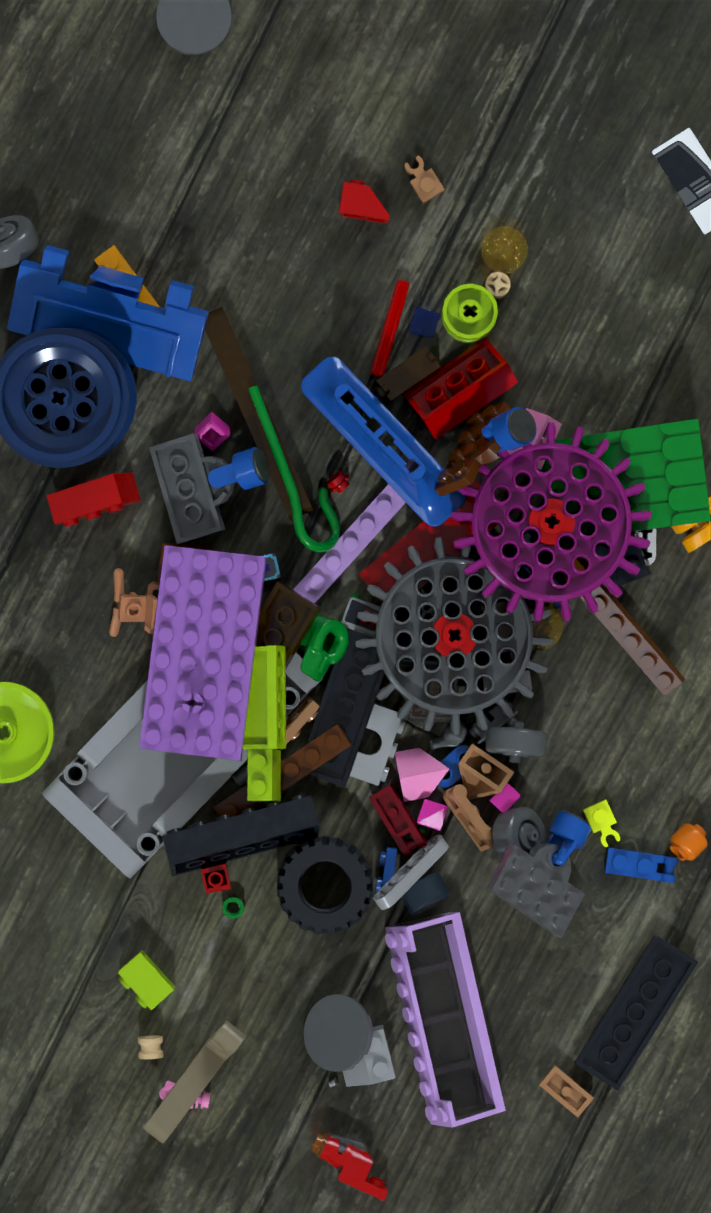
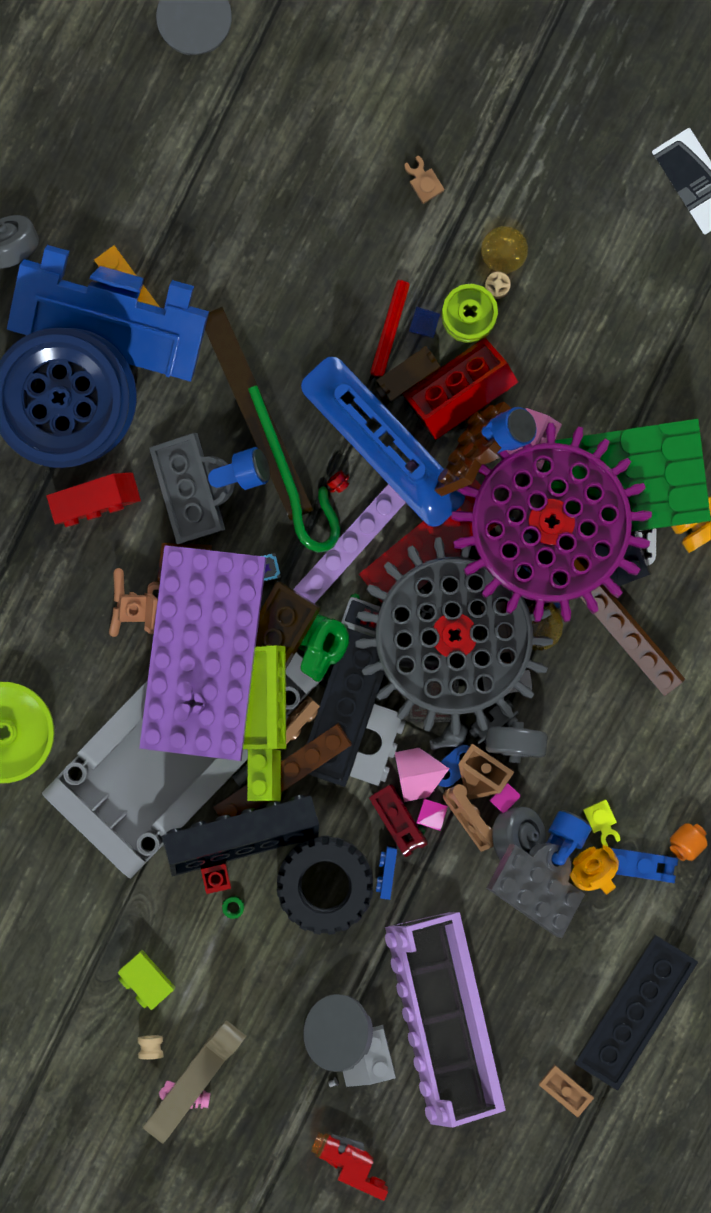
dark pink slope [194,412,230,452] -> none
red slope [339,179,390,224] -> none
light grey beam [373,835,449,910] -> none
black wheel [401,872,450,915] -> none
none -> light orange tile [570,845,619,895]

